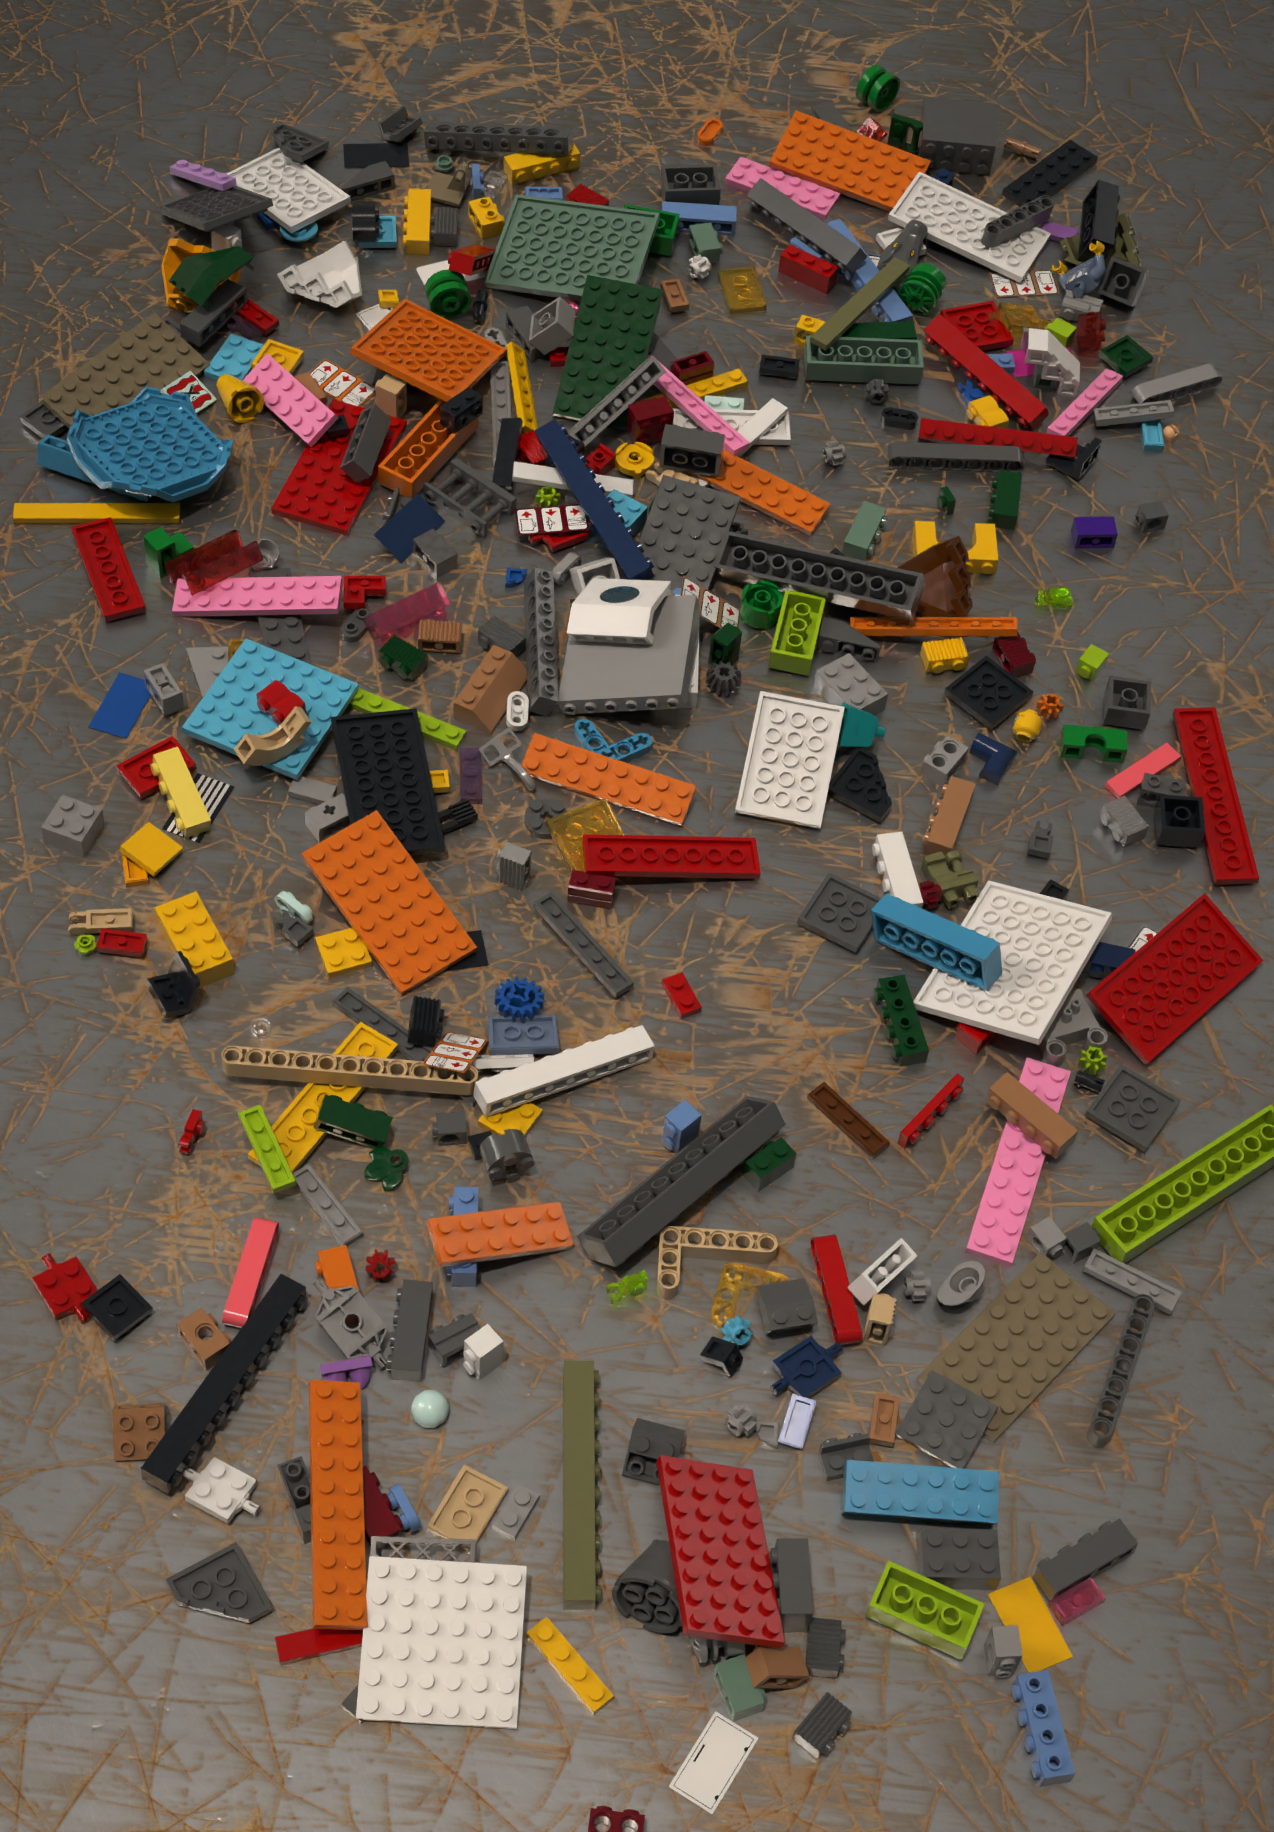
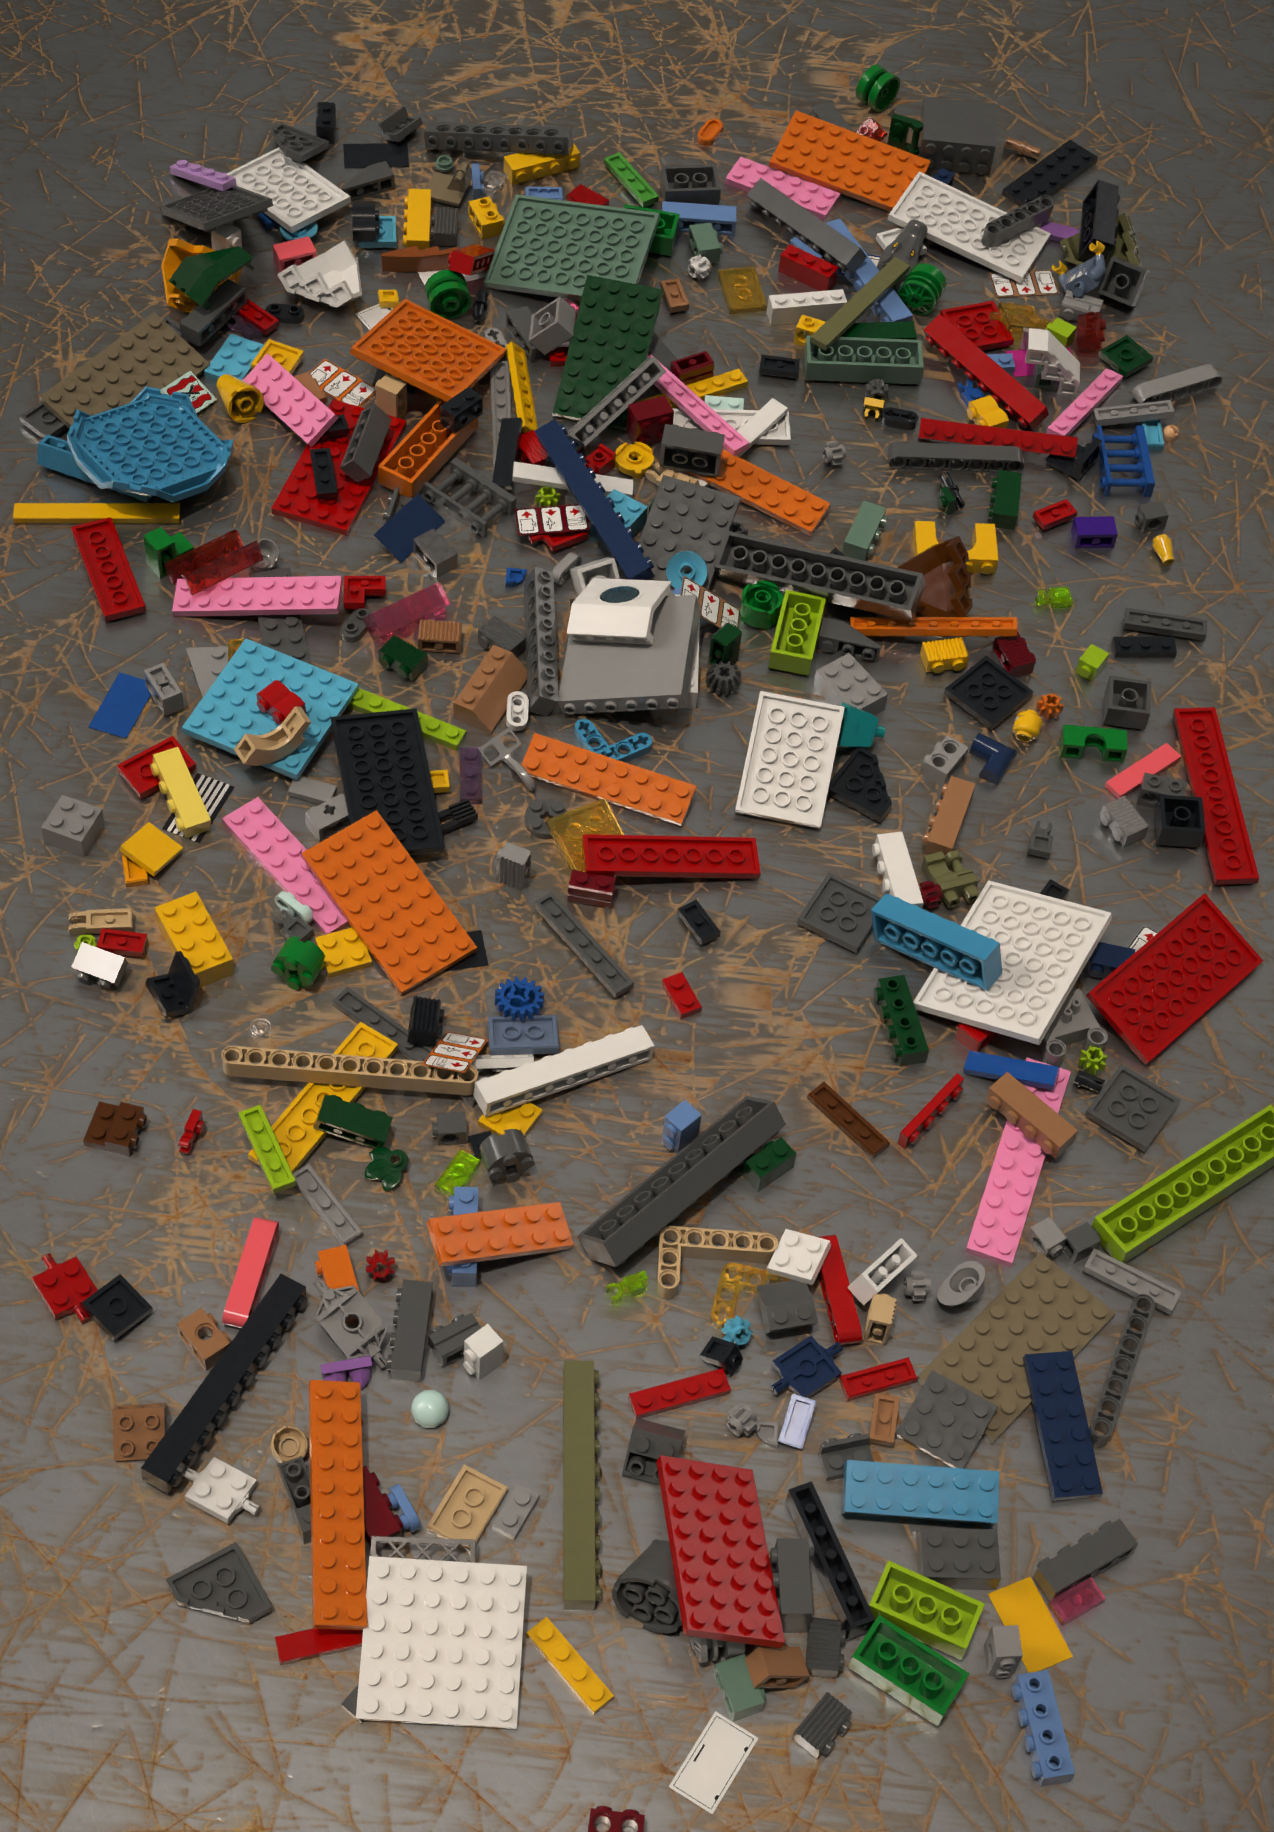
none -> brick [71,942,128,989]
none -> reddish brown plate [83,1101,147,1157]
none -> bright pink plate [222,797,350,935]
none -> black plate [265,303,304,324]
none -> tan hair [269,1426,308,1464]
none -> green brick [271,936,326,990]
none -> coral brick [273,236,317,272]
none -> black plate [310,448,338,500]
none -> black brick [316,102,336,144]
none -> dark orange slope [381,246,459,272]
none -> clear neon green plate [435,1149,480,1196]
none -> bright green plate [604,152,659,207]
none -> red plate [628,1368,731,1419]
none -> medium azure dish [666,551,707,589]
none -> black plate [677,900,721,946]
none -> white brick [767,289,847,326]
none -> white plate [767,1229,831,1285]
none -> black brick [785,1481,875,1640]
none -> red tile [839,1357,918,1402]
none -> green brick [848,1615,970,1726]
none -> yellow tile [863,397,884,420]
none -> black pin [937,472,965,511]
none -> blue tile [963,1051,1060,1090]
none -> dark blue plate [1023,1351,1103,1501]
none -> red plate [1032,499,1078,531]
none -> blue fence [1092,425,1155,497]
none -> black plate [1112,637,1177,658]
none -> dark grey plate [1123,608,1207,641]
none -> yellow cone [1152,534,1175,566]

